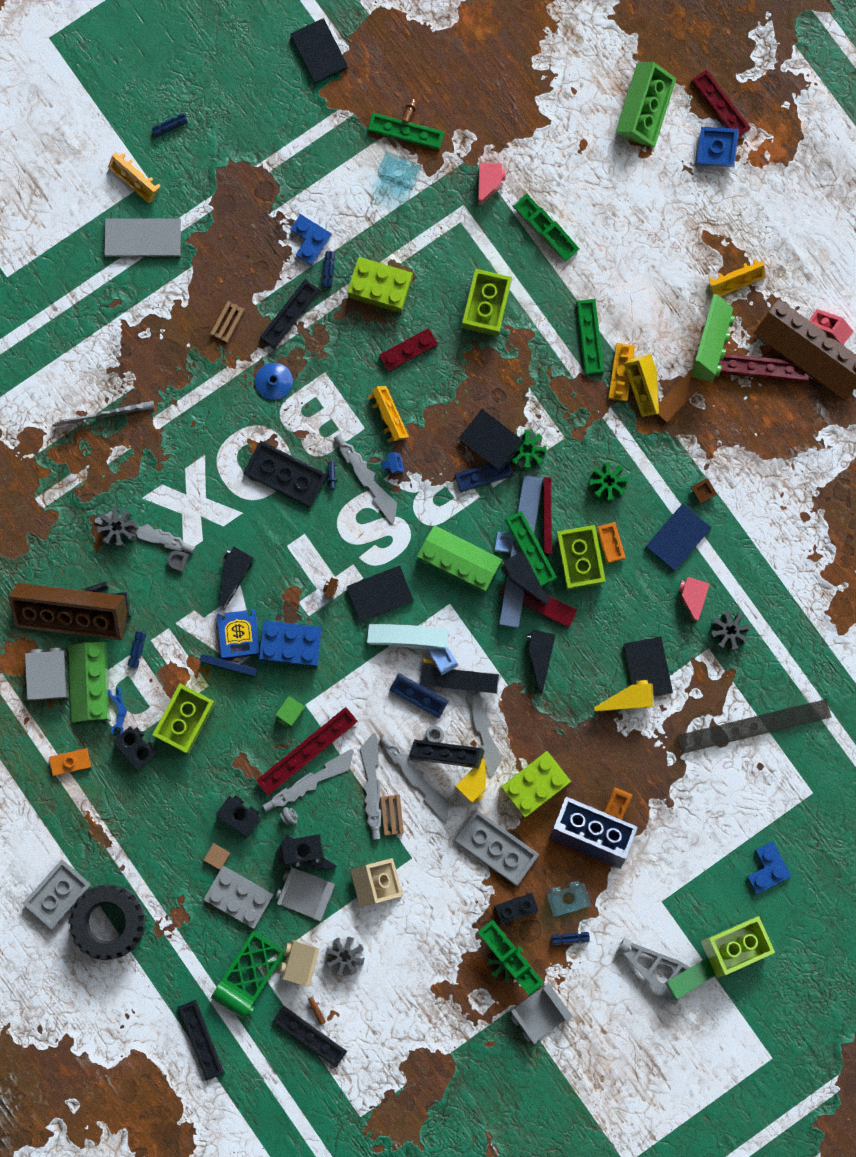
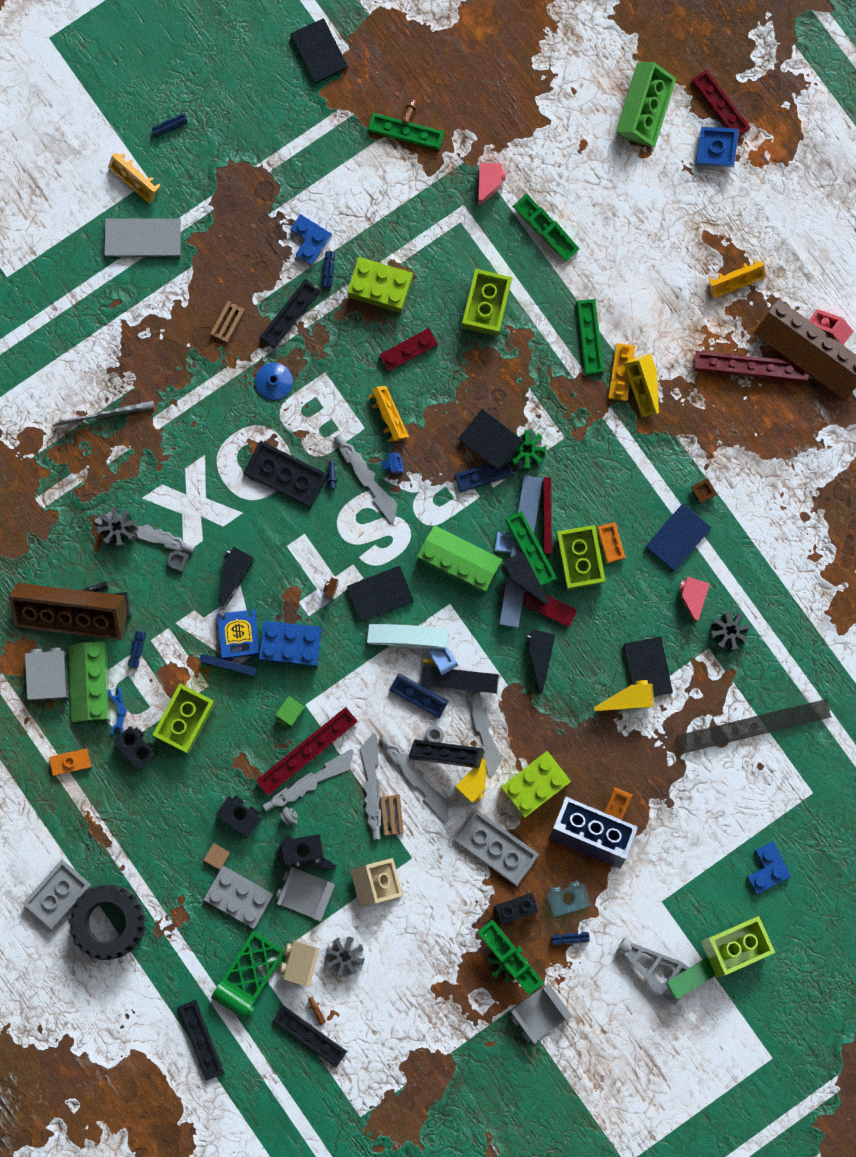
clear light blue brick [377,151,421,191] -> none
green gear [589,462,628,503] -> none
dark orange tile [656,369,705,423] -> none
bright green slope [691,294,735,383] -> none

